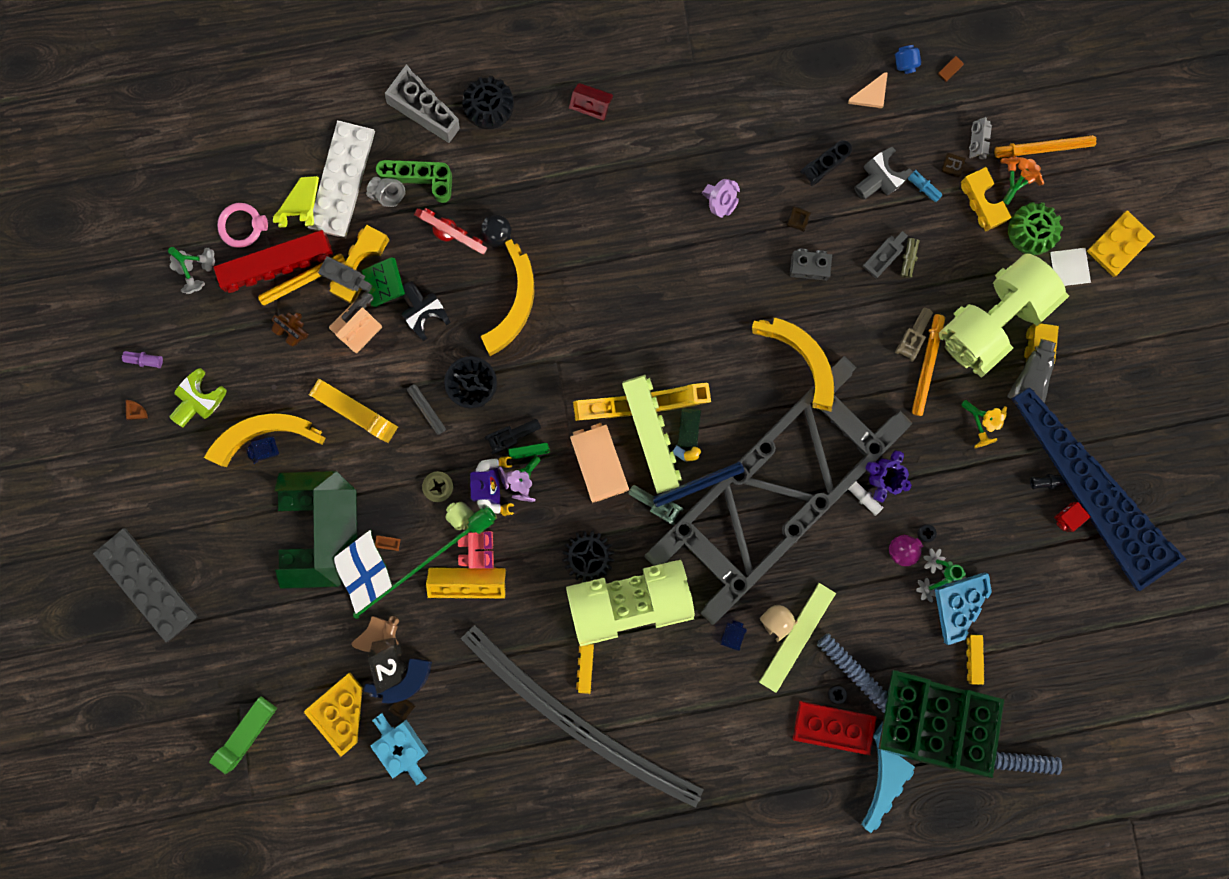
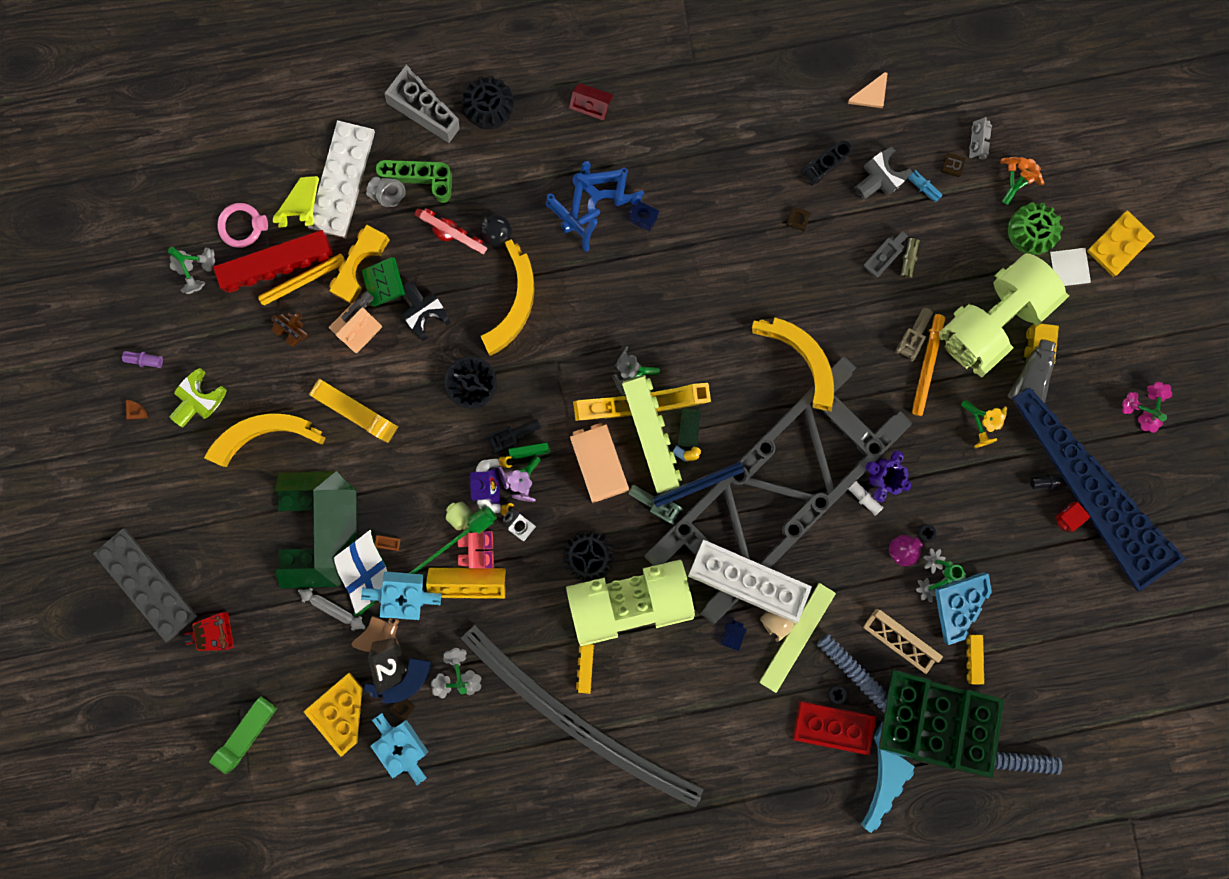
clear blue bracket [247,436,279,464] -> none
dark grey hinge [318,256,372,292] -> none
dark grey axle [407,384,446,435] -> none
olive gear [422,471,454,502] -> none
lavender tile [702,179,740,217] -> none
dark grey brick [790,248,832,281] -> none
blue head [895,45,921,74] -> none
dark orange piece [938,56,964,82] -> none
yellow arch [961,167,1011,232] -> none
light orange axle [994,135,1097,158] -> none
none -> red torso [184,612,234,651]
none -> light grey wheel [298,587,366,631]
none -> medium azure brick [361,572,441,620]
none -> light grey plant [431,648,481,698]
none -> dark grey brick [501,508,536,542]
none -> blue piece [545,161,644,252]
none -> dark grey plant [612,346,660,395]
none -> clear blue brick [629,201,659,232]
none -> white plate [688,540,812,624]
none -> tan fence [863,609,943,674]
none -> dark pink plant [1122,382,1172,433]

